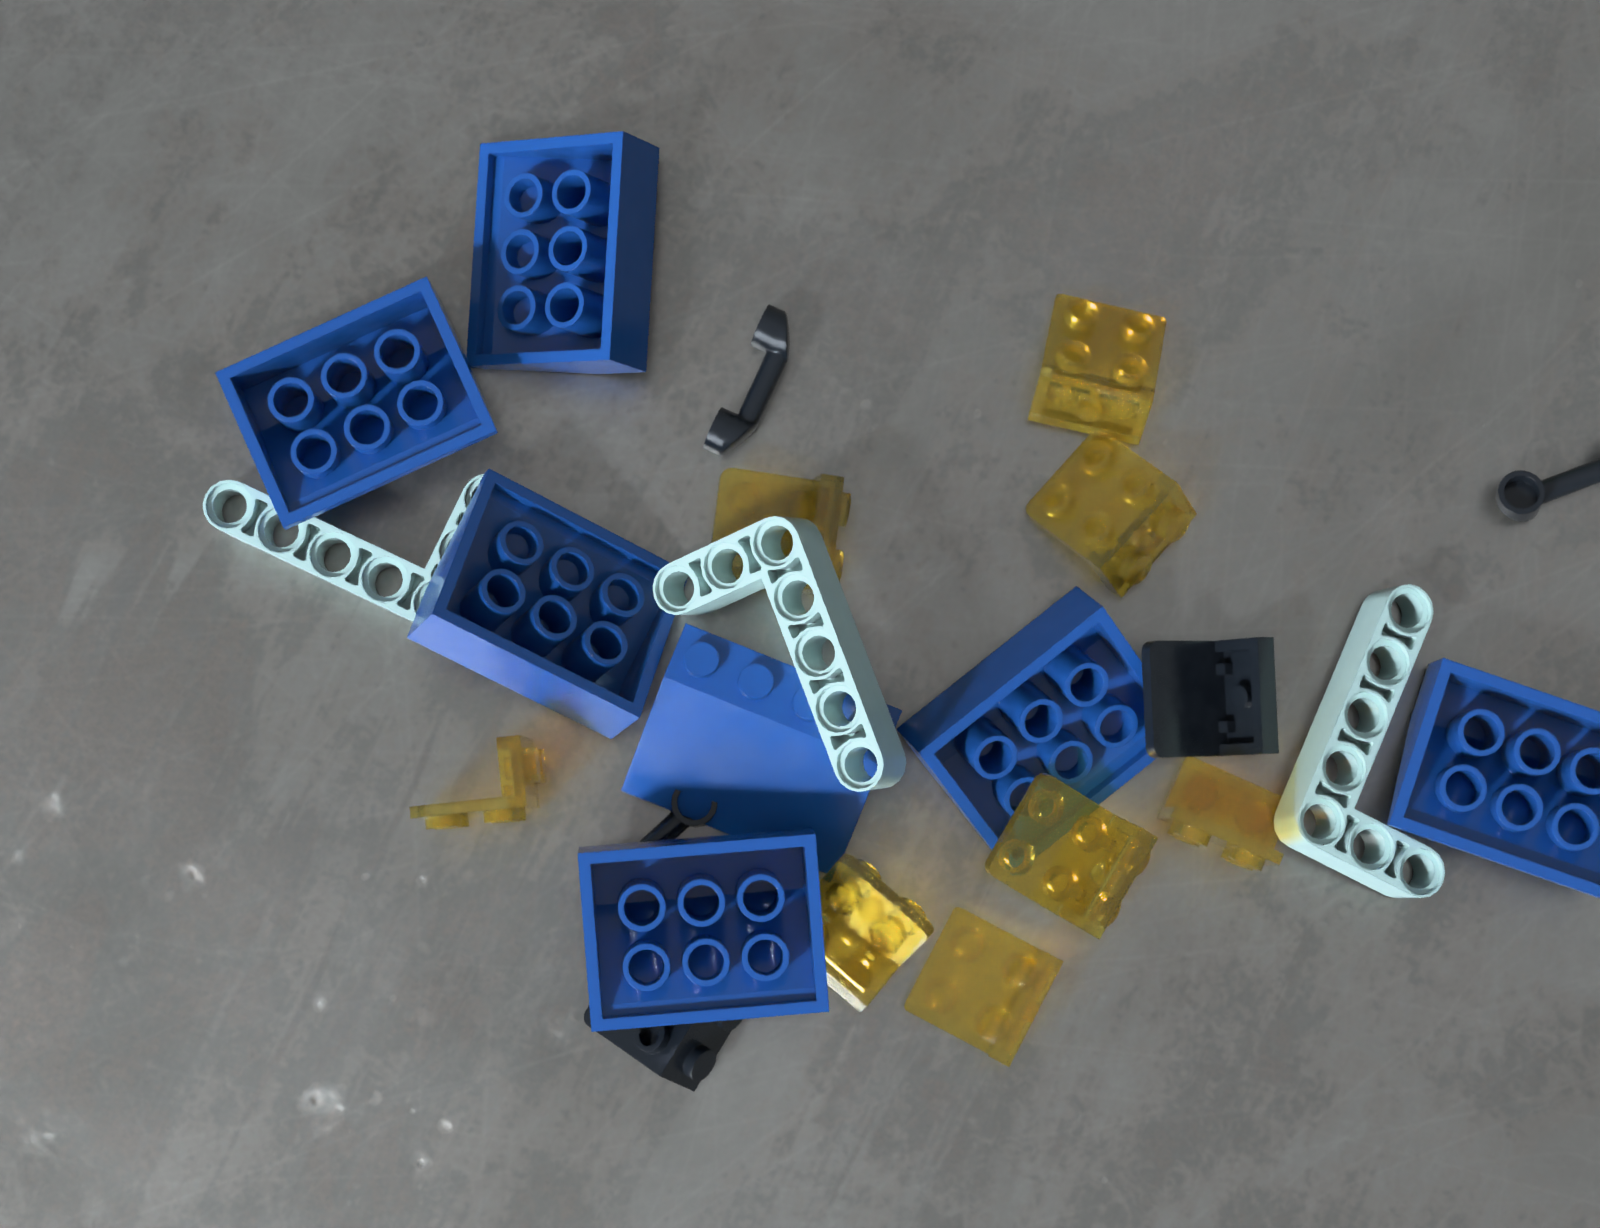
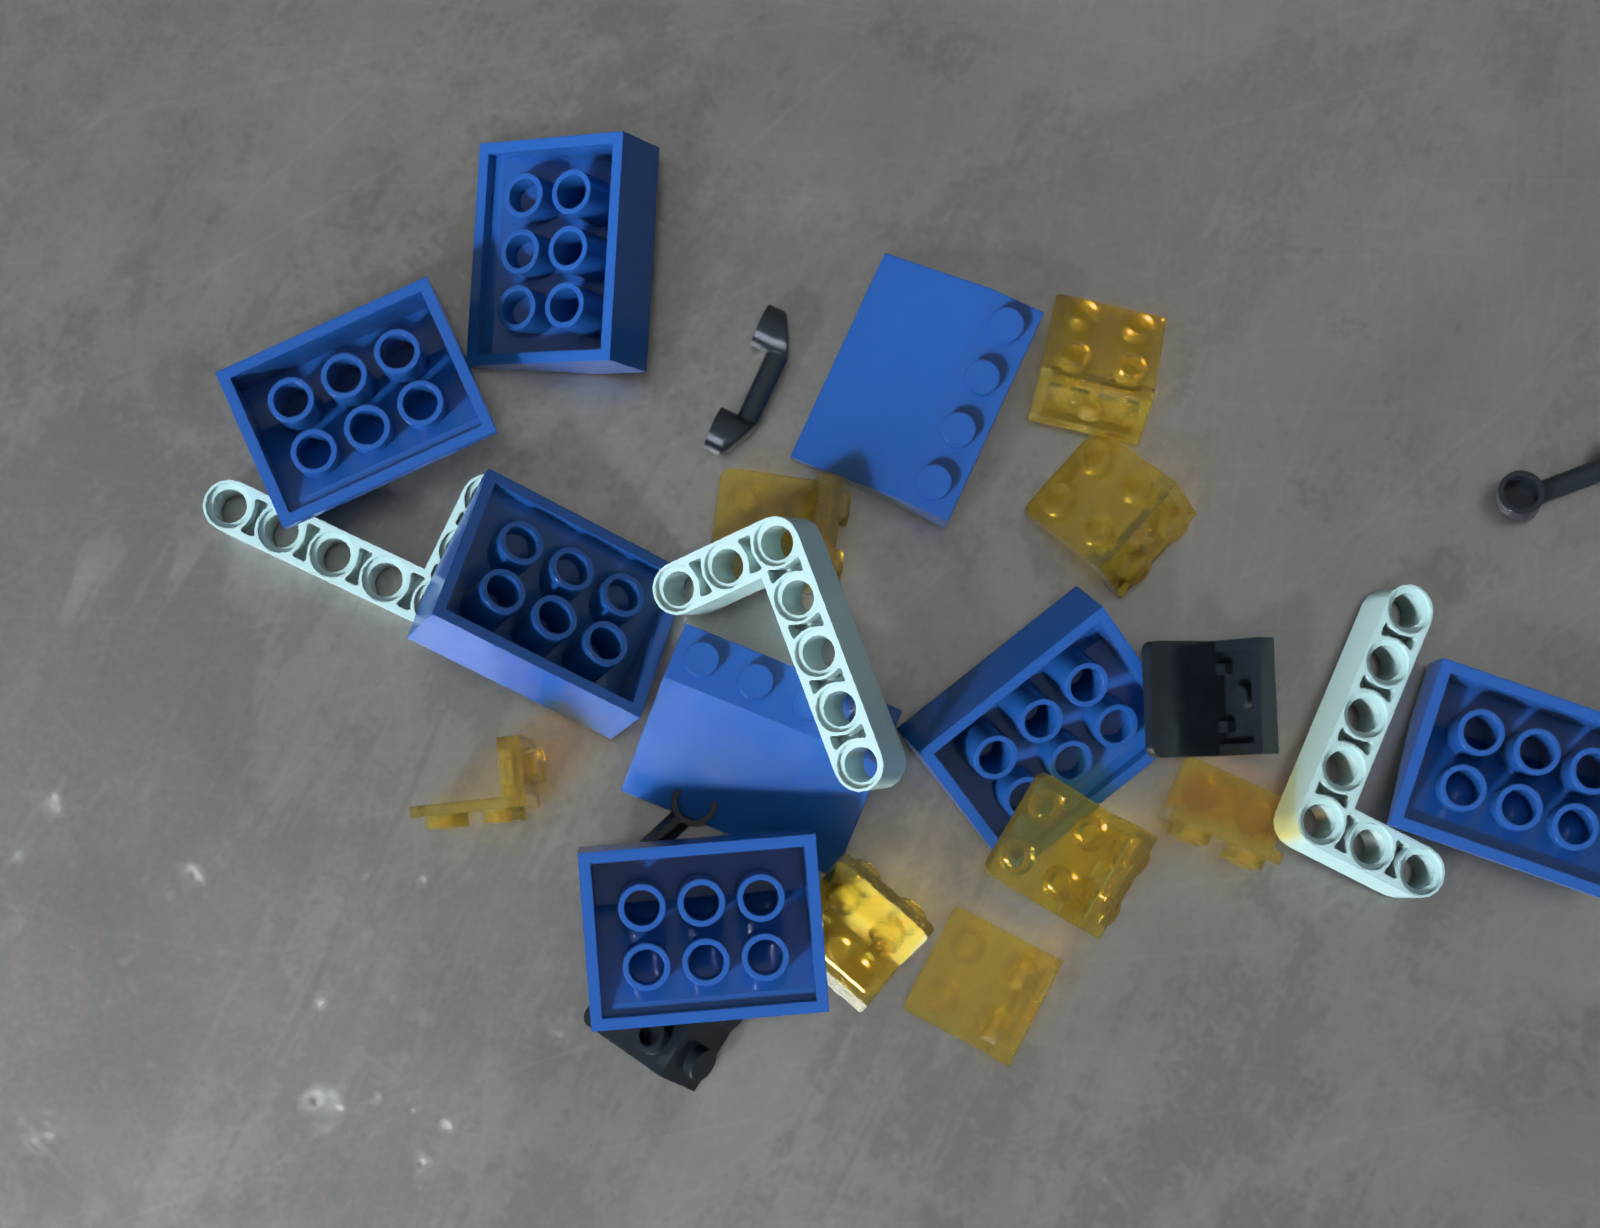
none -> blue slope [790,253,1044,529]

